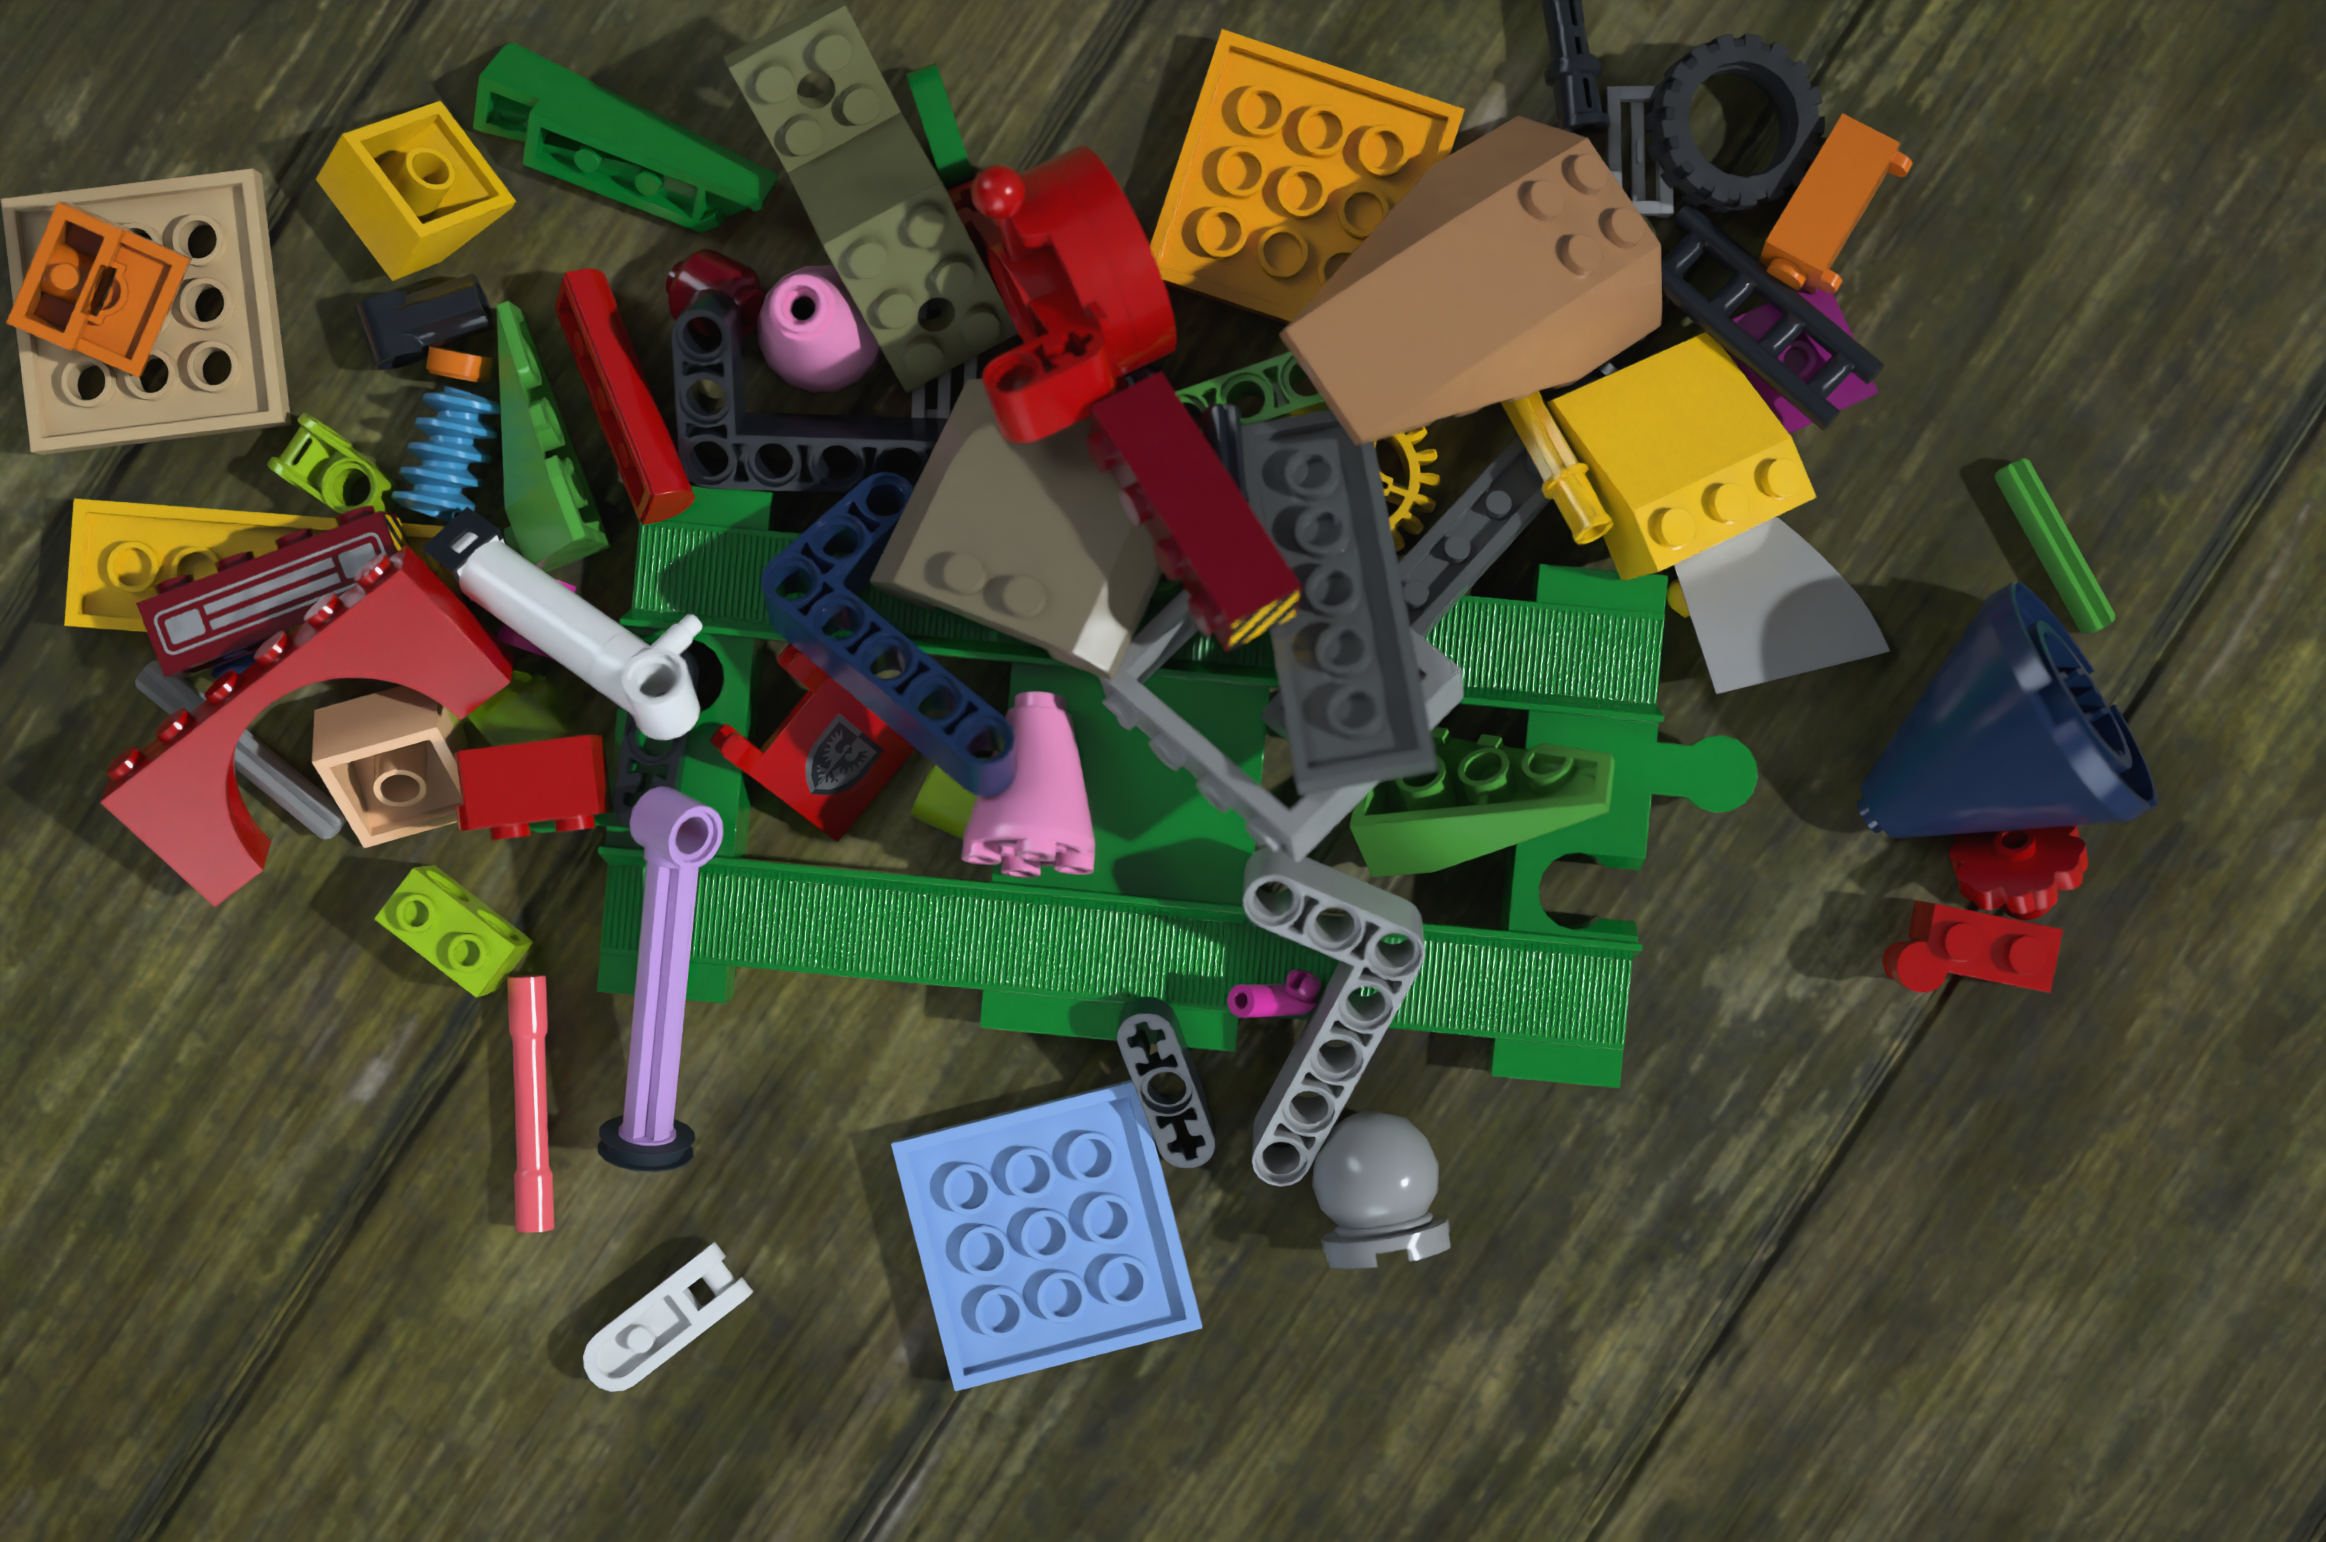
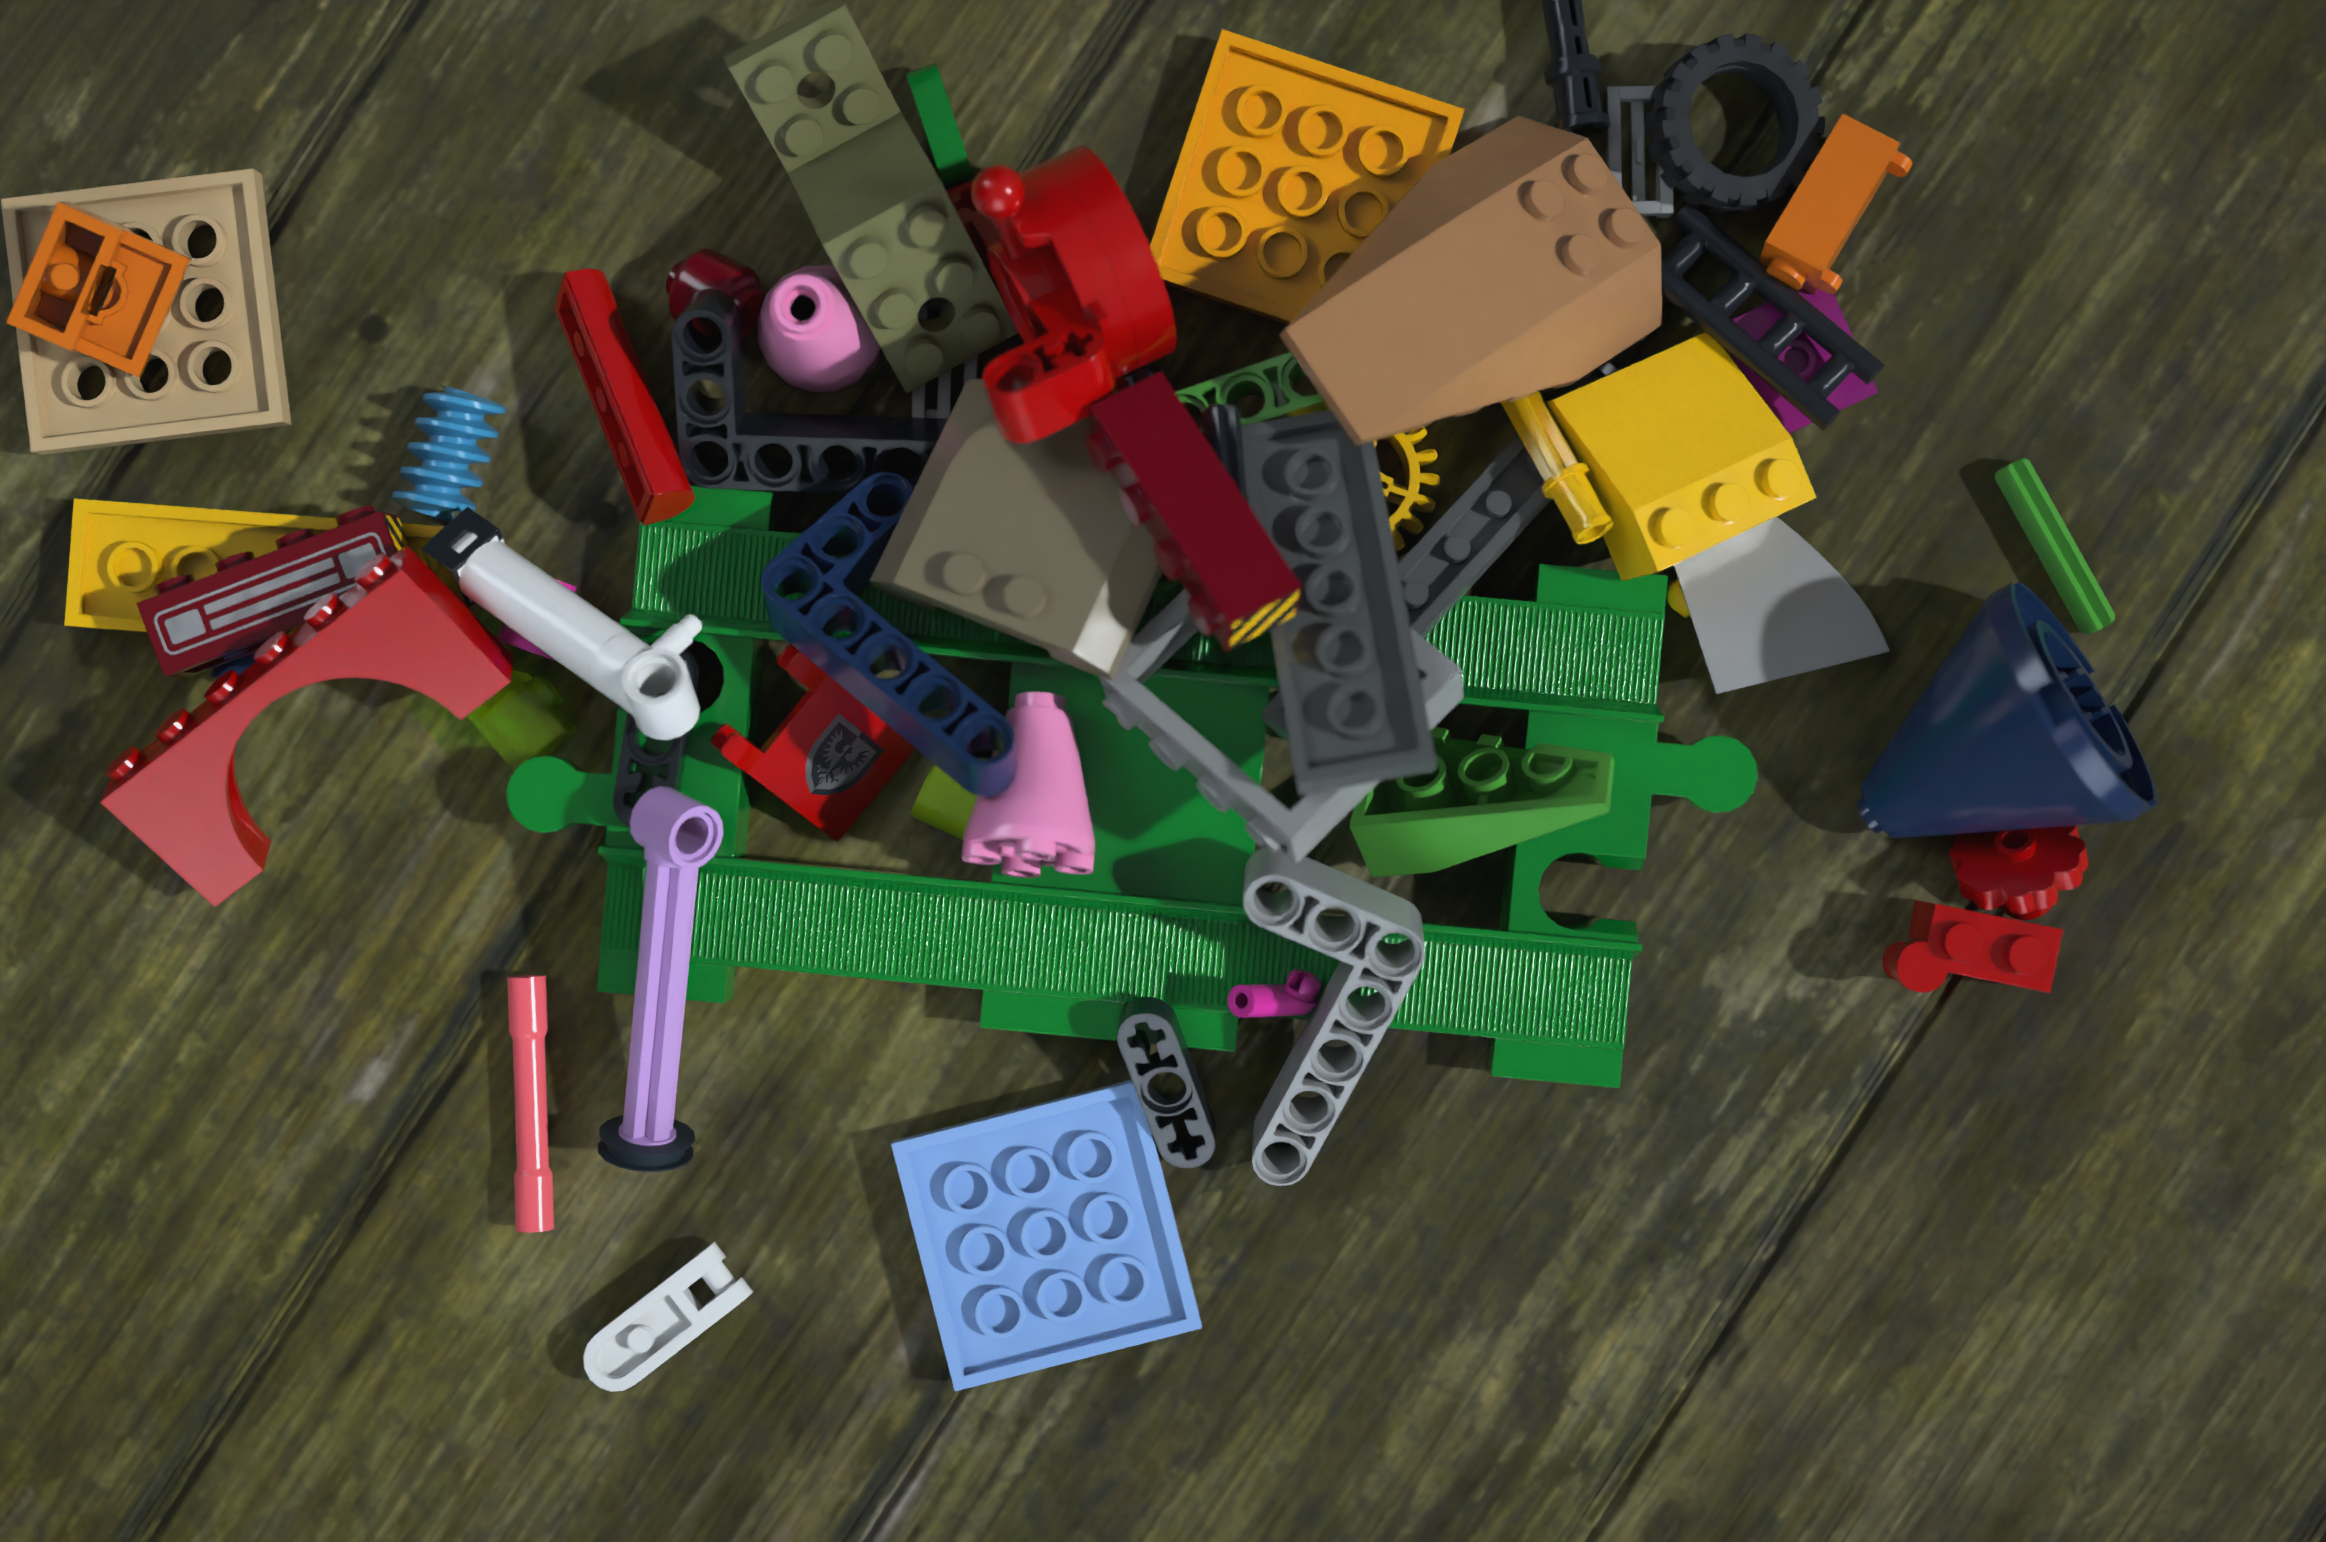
light grey axle [135,660,347,839] -> none
lime piece [266,412,399,514] -> none
light nougat slope [312,685,470,848] -> none
yellow slope [316,101,516,281] -> none
black piece [354,274,494,370] -> none
lime brick [374,865,534,998] -> none
orange tile [426,346,494,383] -> none
red hinge [454,735,613,841] -> none
green wedge [473,43,778,233] -> none
bright green wedge [496,301,613,573] -> none
light grey tile [1312,1111,1451,1269] -> none

